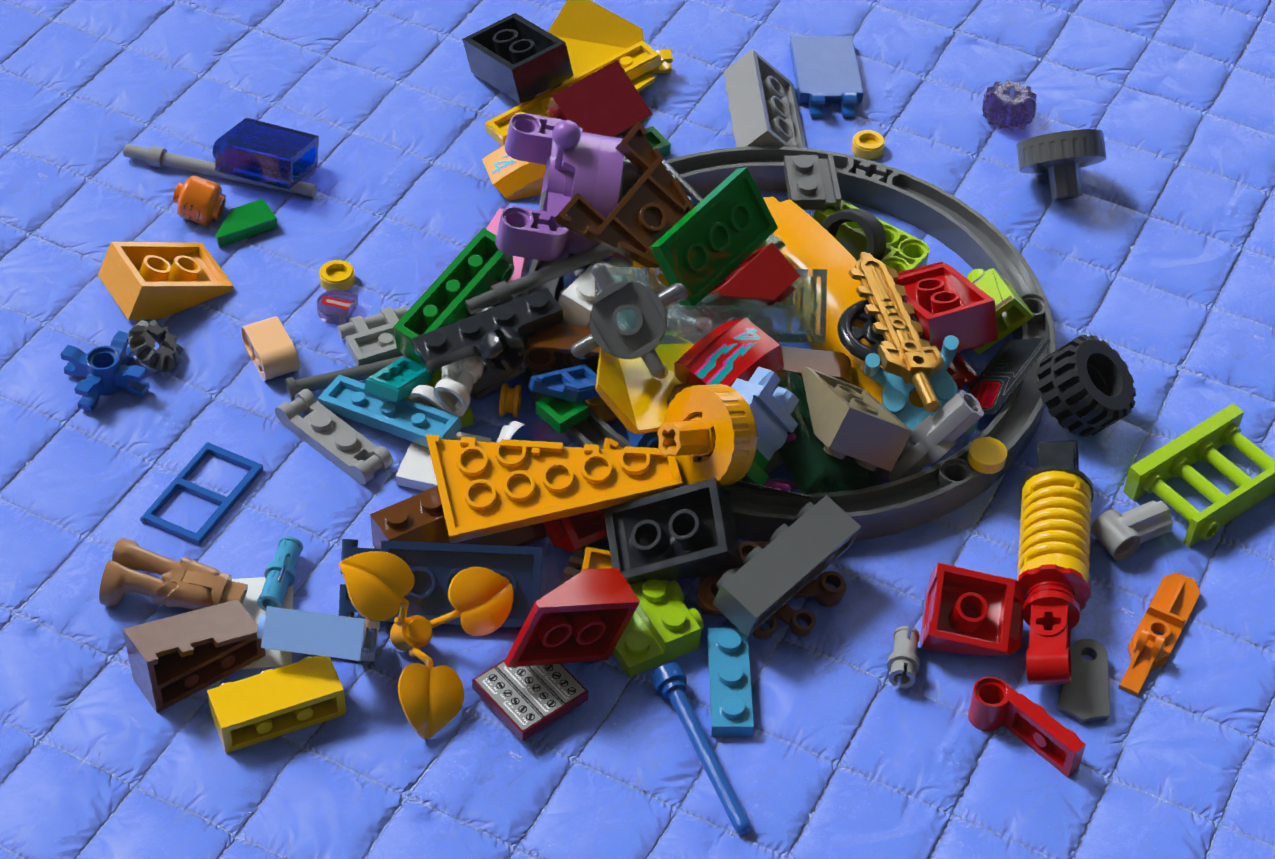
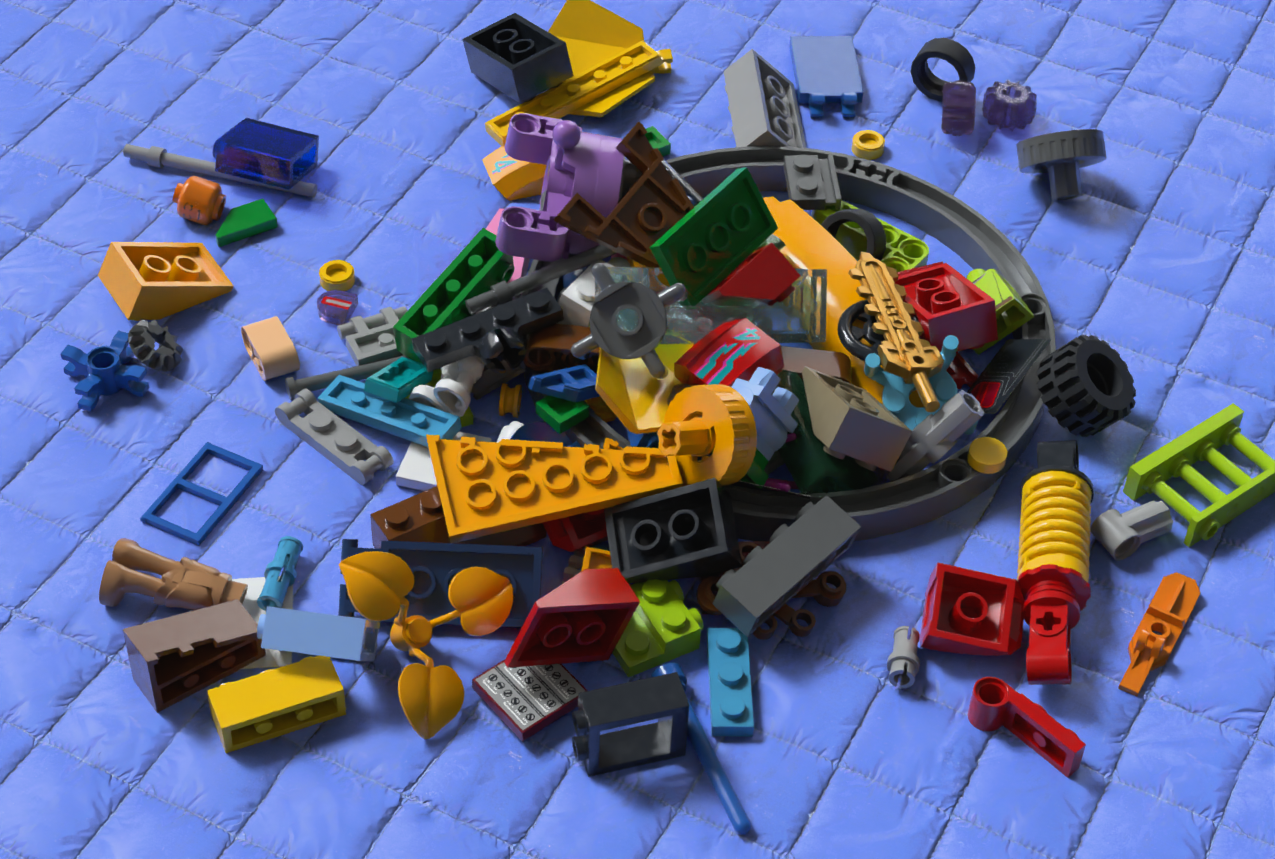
dark red brick [547,60,653,139] -> none
dark grey piece [1057,639,1110,724] -> none
none -> black window [572,672,690,777]
none -> black tyre [910,38,976,102]
none -> clear purple gear [941,80,976,136]

